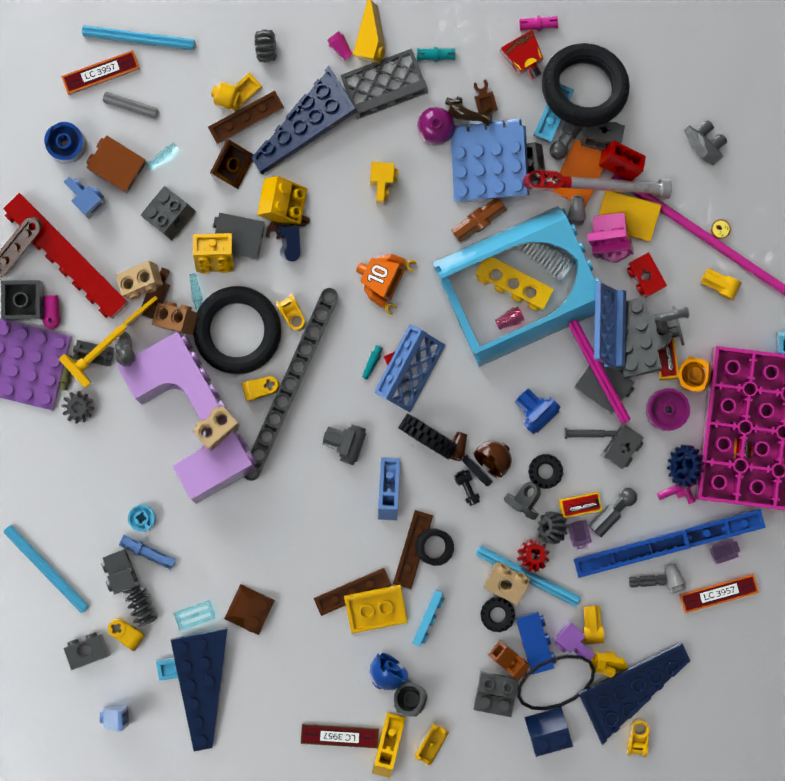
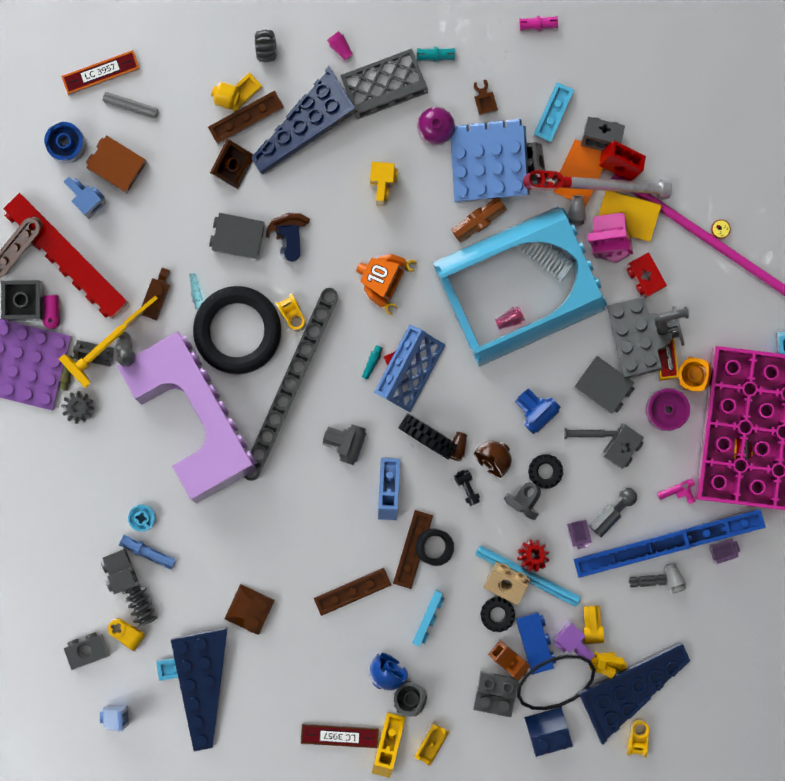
medium azure axle [3,525,89,613] -> none
medium azure axle [82,25,195,50] -> none
tan brick [116,261,163,300] -> none
dark grey brick [141,186,196,241] -> none
clear light blue animal [146,142,178,169] -> none
medium nougat brick [152,301,198,335] -> none
clear light blue tile [173,600,216,631] -> none
yellow bracket [193,233,234,274] -> none
tan brick [193,405,240,451] -> none
yellow piece [241,376,280,402] -> none
yellow slope [257,176,308,225] -> none
yellow tile [344,585,408,634] -> none
yellow slope [353,0,385,63] -> none
dark brown animal [445,96,493,126] -> none
black tile [462,454,493,487] -> none
yellow brick [475,257,554,312] -> none
torso [500,30,543,79] -> none
dark grey gear [537,511,568,544] -> none
black tyre [542,43,630,127] -> none
dark grey piece [549,105,582,159] -> none
slope [558,492,602,518] -> none
dark pink axle [568,320,630,424] -> none
medium blue fence [594,282,626,368] -> none
dark blue gear [667,445,705,487] -> none
tile [679,574,759,613] -> none
dark grey connector [684,120,727,165] -> none
yellow piece [700,268,742,300] -> none

